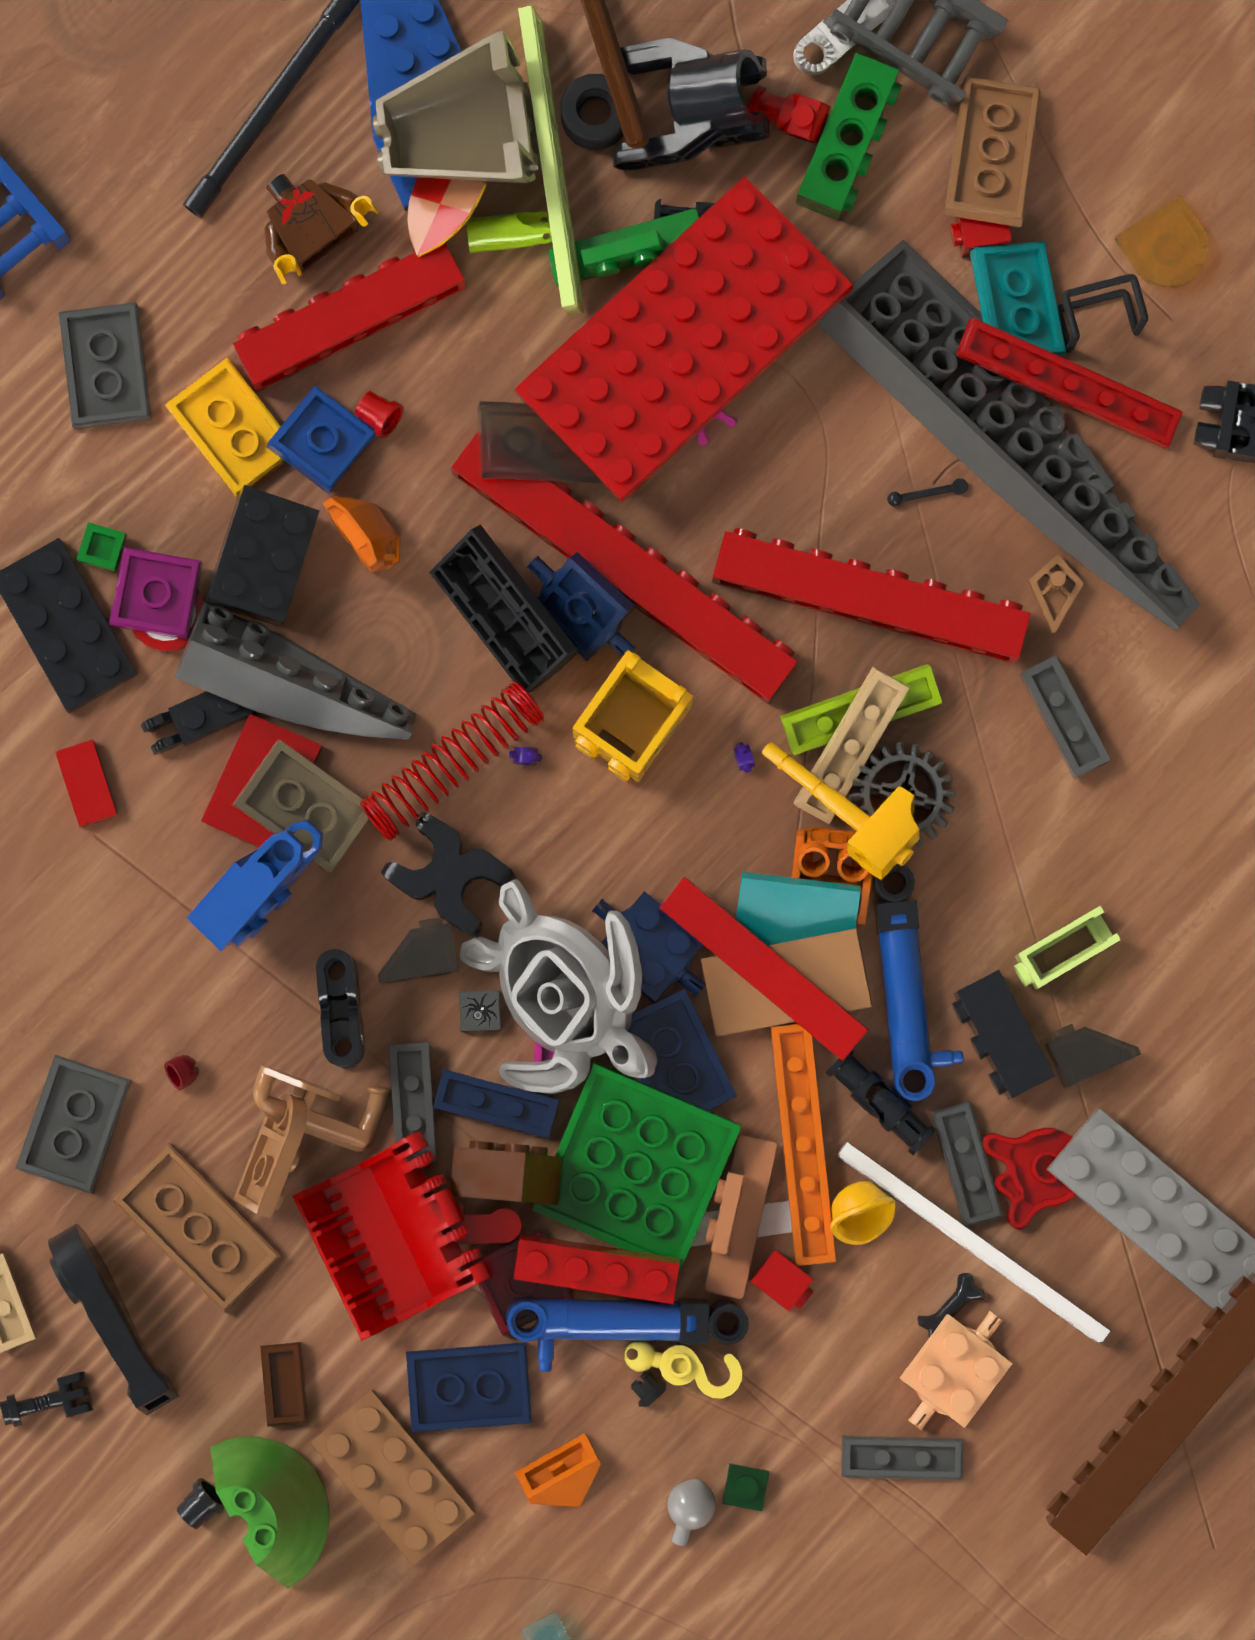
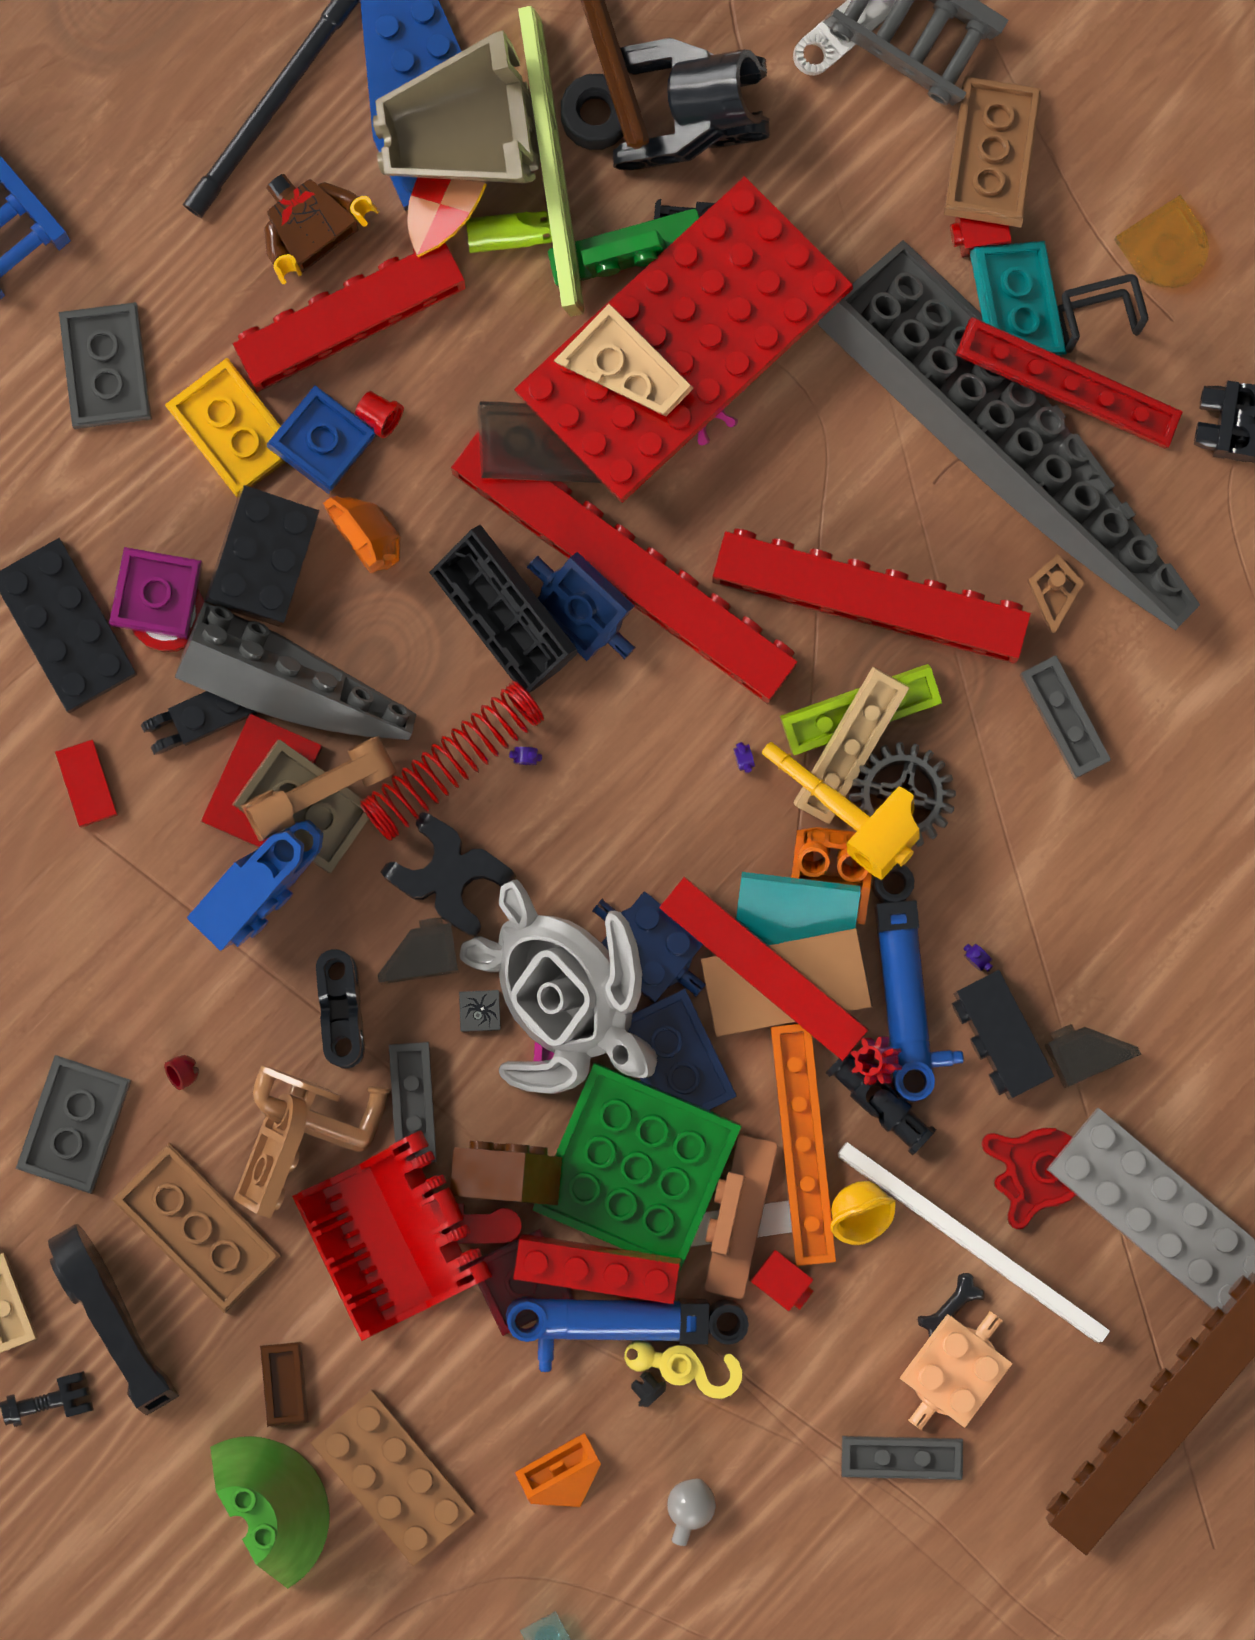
green plate [76,522,127,573] -> none
black piece [177,1478,225,1529] -> none
dark blue tile [406,1342,532,1433] -> none
dark blue plate [433,1069,559,1139] -> none
yellow container [572,650,693,783] -> none
dark green plate [722,1463,769,1511] -> none
red connector [748,86,831,145] -> none
green brick [796,53,902,221] -> none
black hinge [887,478,968,507] -> none
dark grey tile [931,1101,1003,1227] -> none
yellowish green window [1013,906,1121,990] -> none
none -> medium nougat piece [241,736,397,841]
none -> tan wing [554,304,694,416]
none -> red gear [851,1037,903,1085]
none -> dark purple piece [964,944,993,972]

